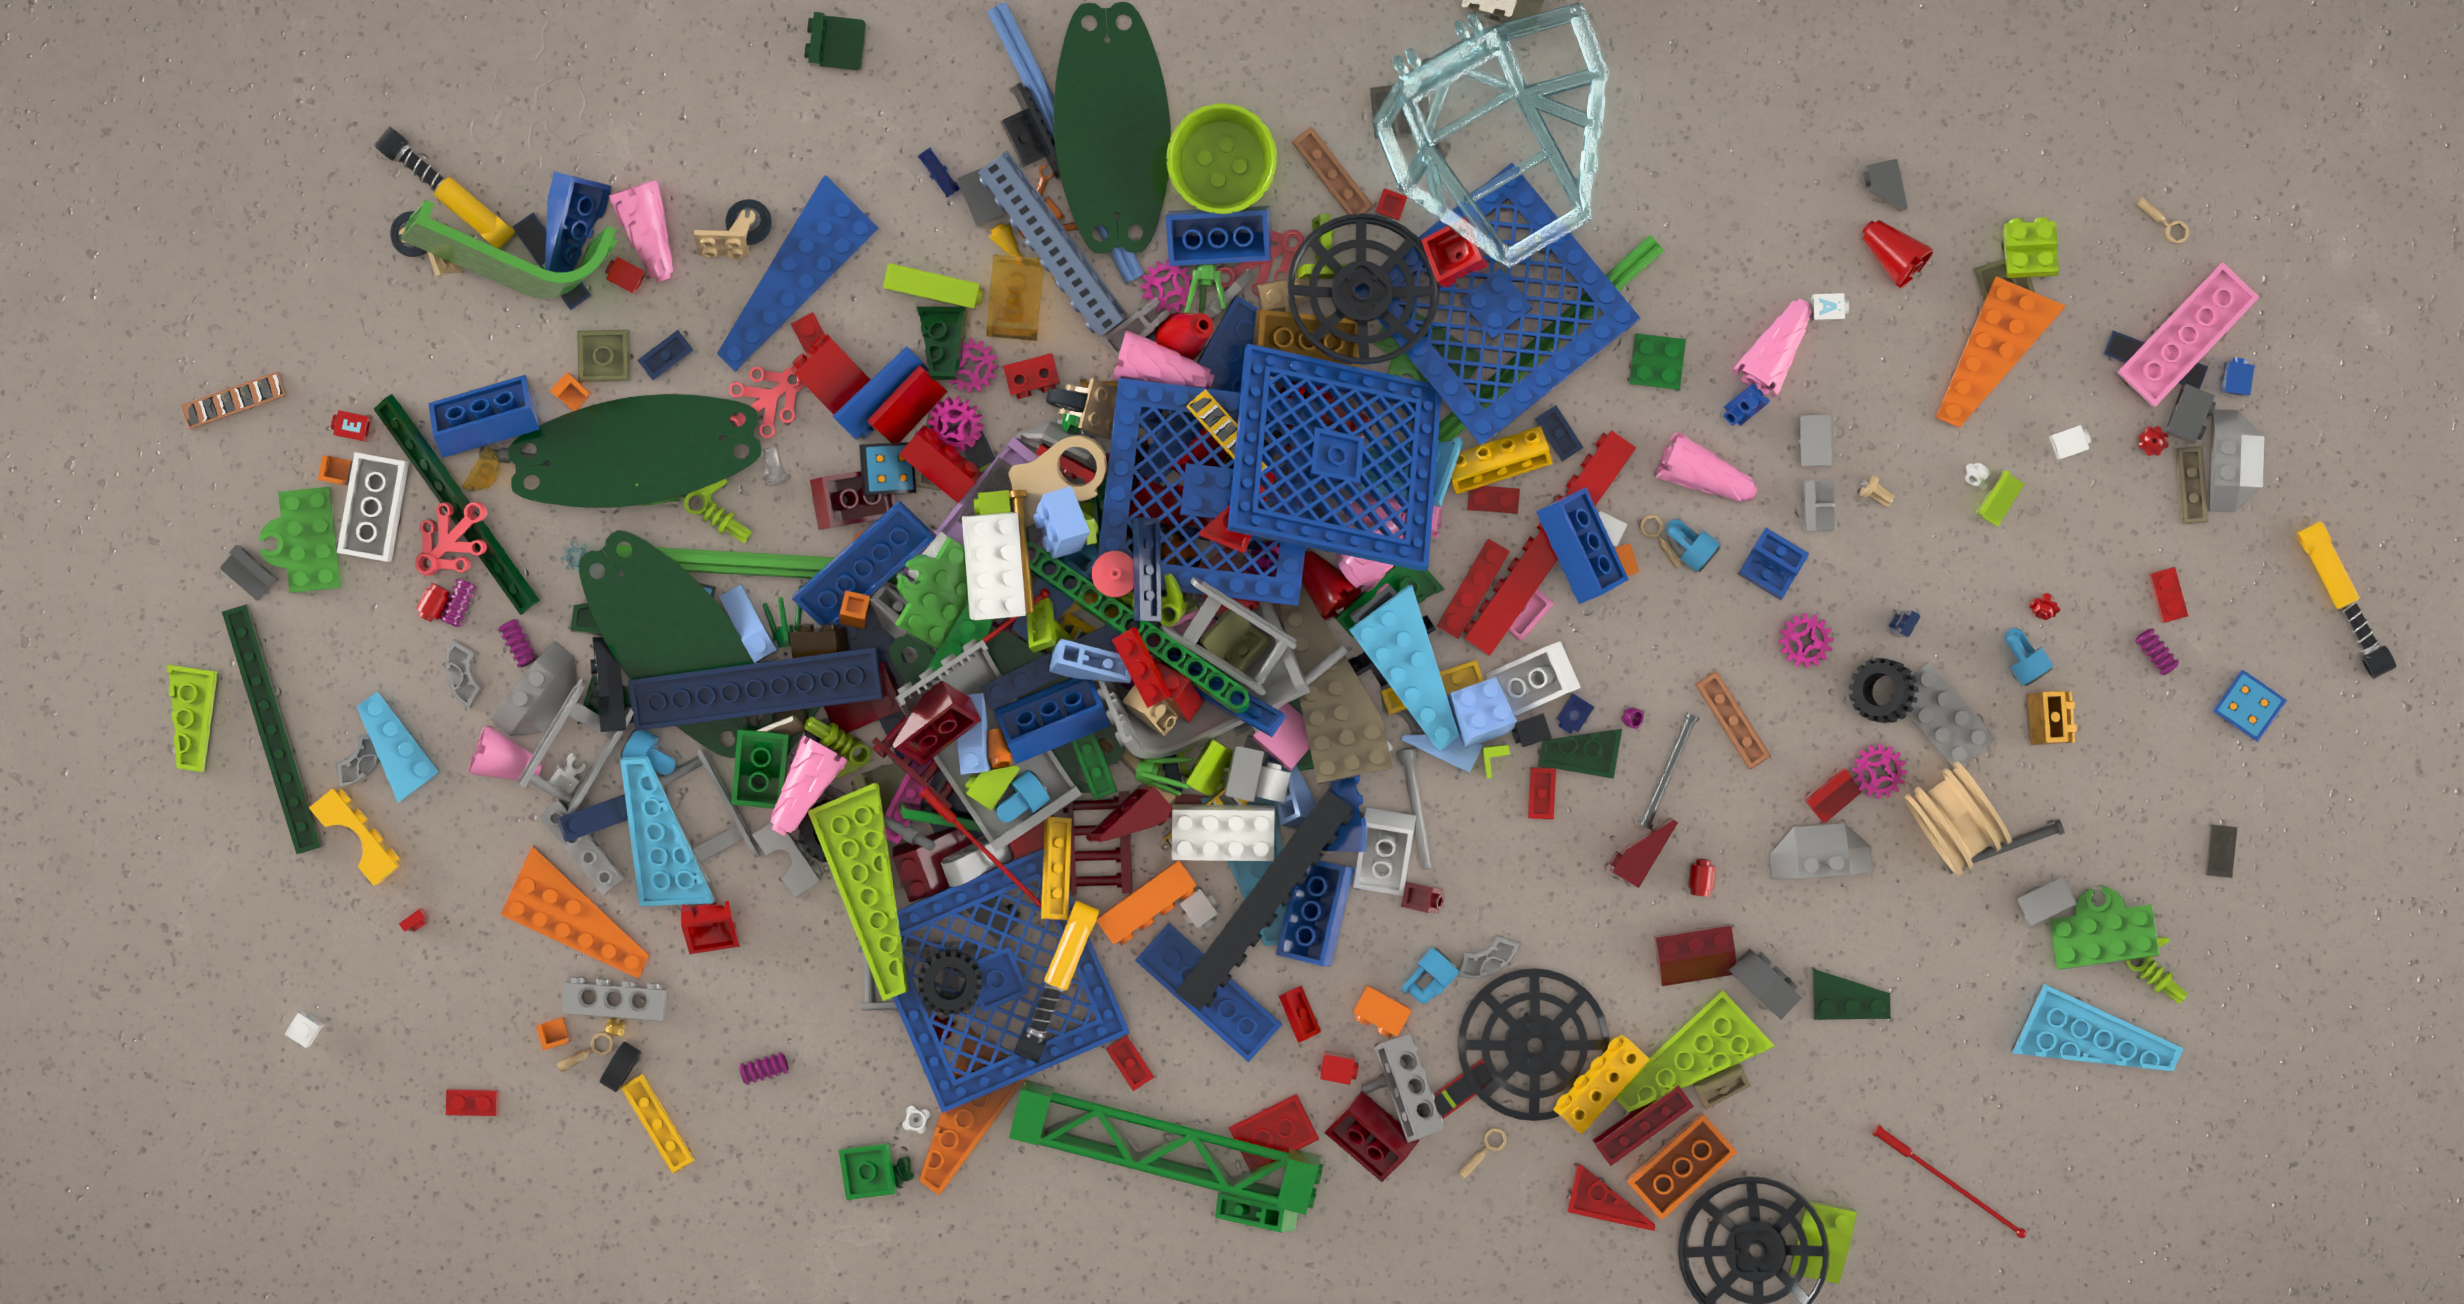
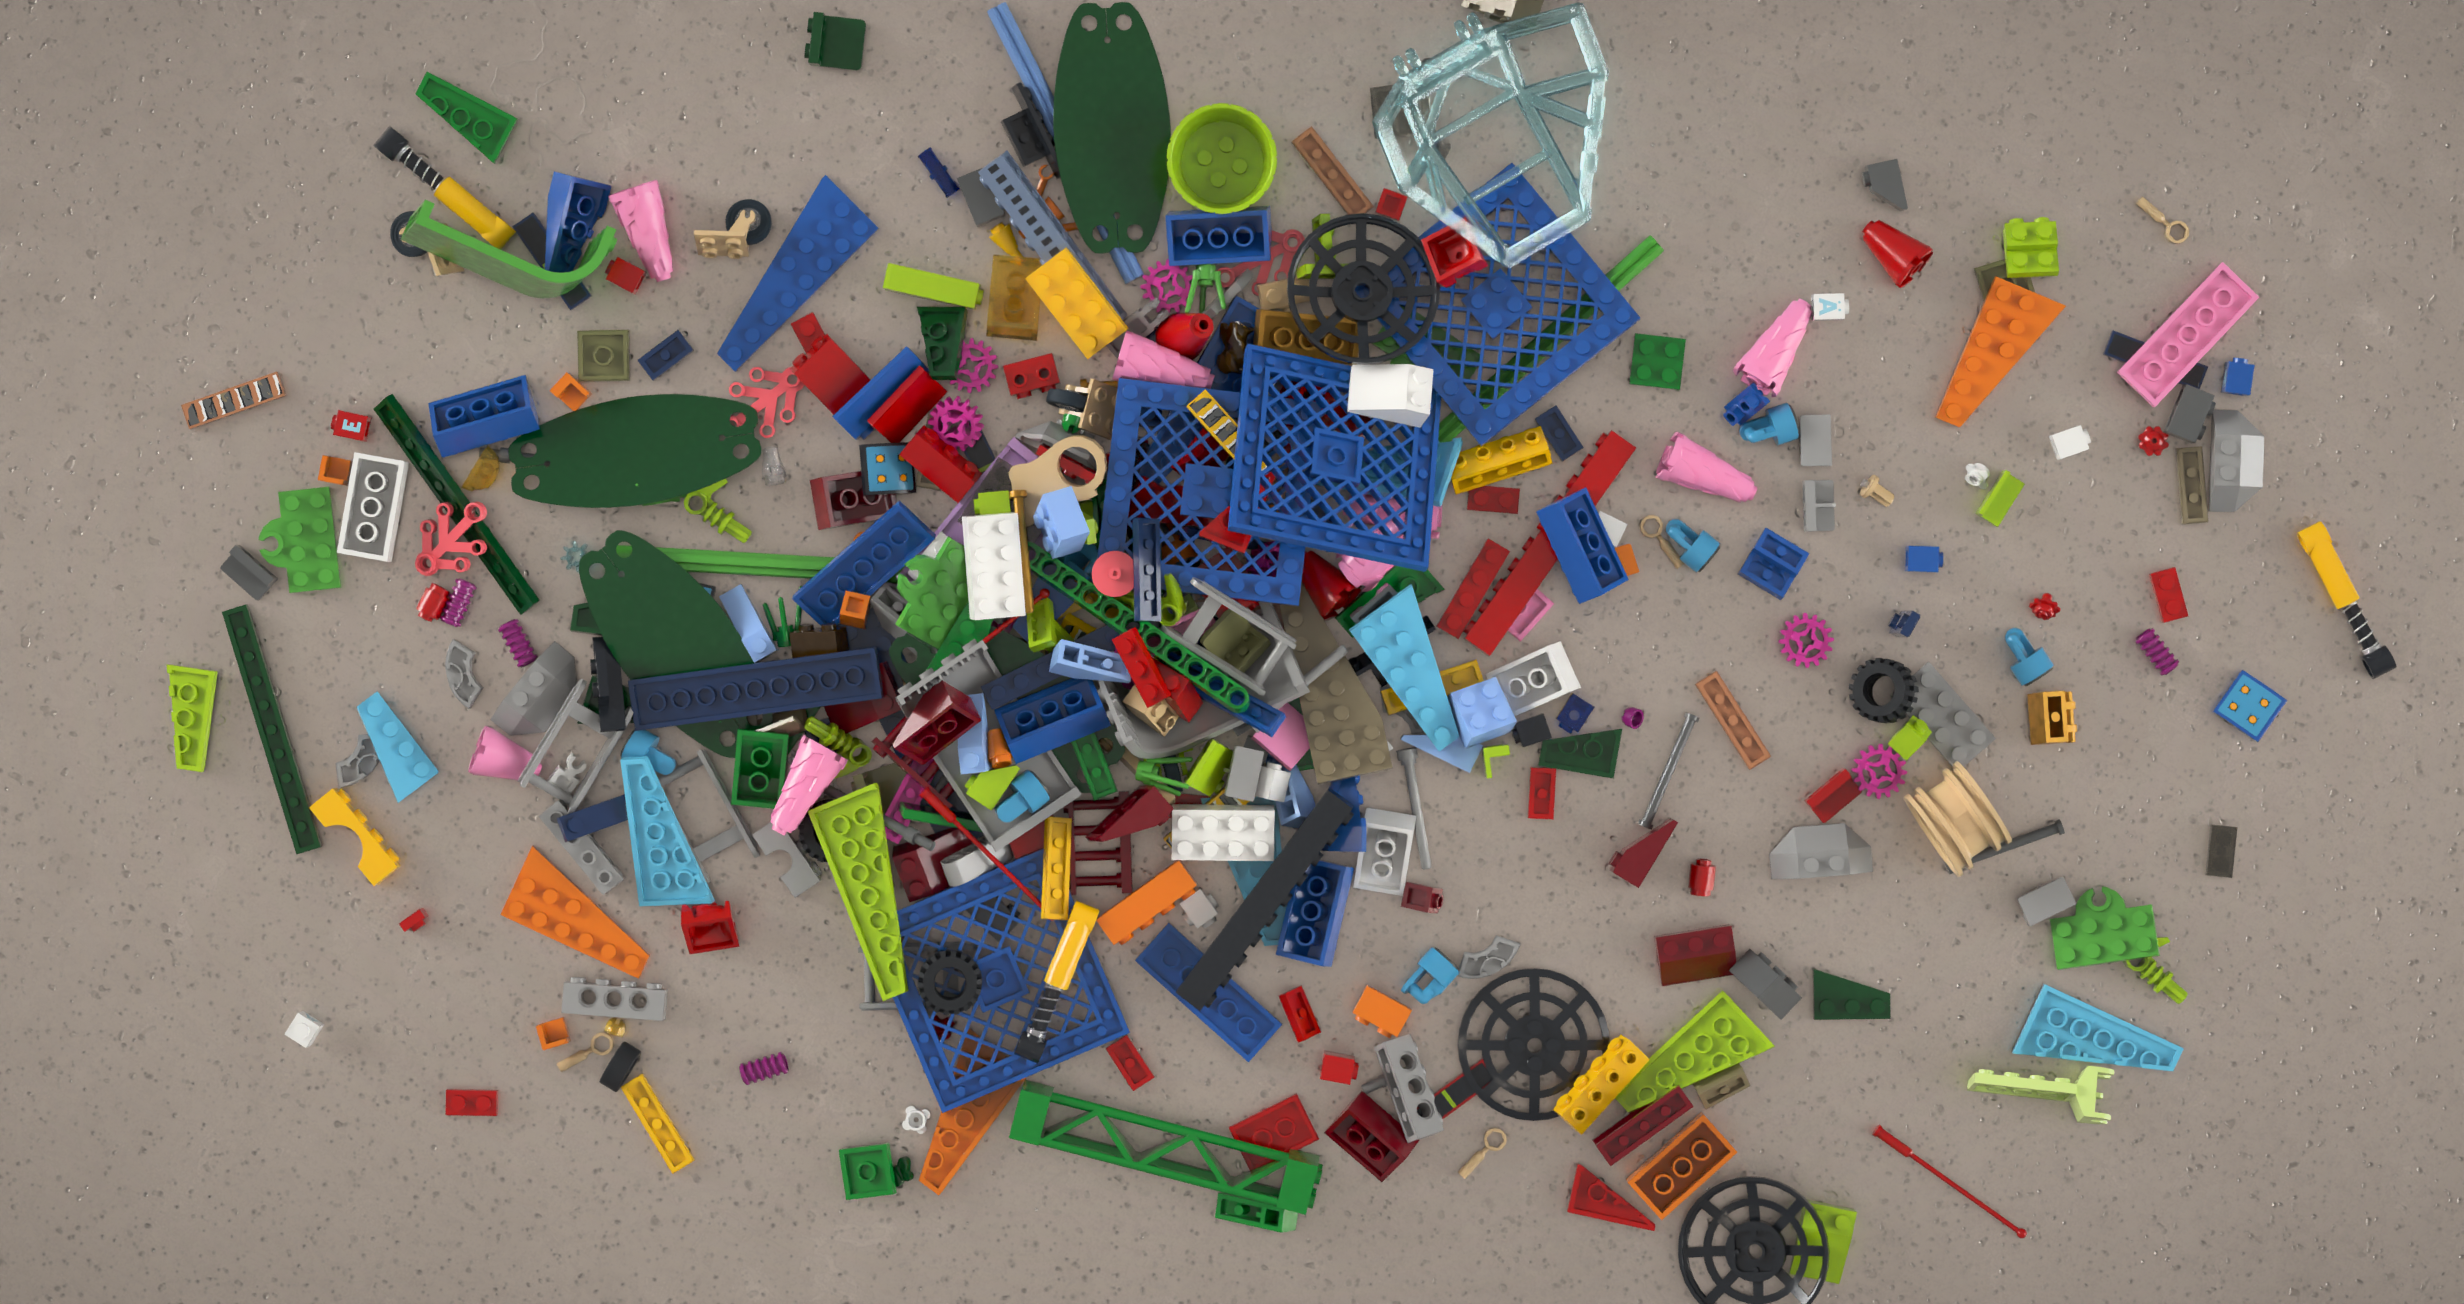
none -> green wing [415,72,518,164]
none -> yellow plate [1025,247,1128,359]
none -> dark brown animal [1216,321,1254,374]
none -> white slope [1347,364,1433,428]
none -> dark azure piece [1739,403,1800,446]
none -> lime brick [1888,715,1932,761]
none -> blue brick [1905,546,1943,572]
none -> yellowish green hinge [1967,1066,2114,1124]

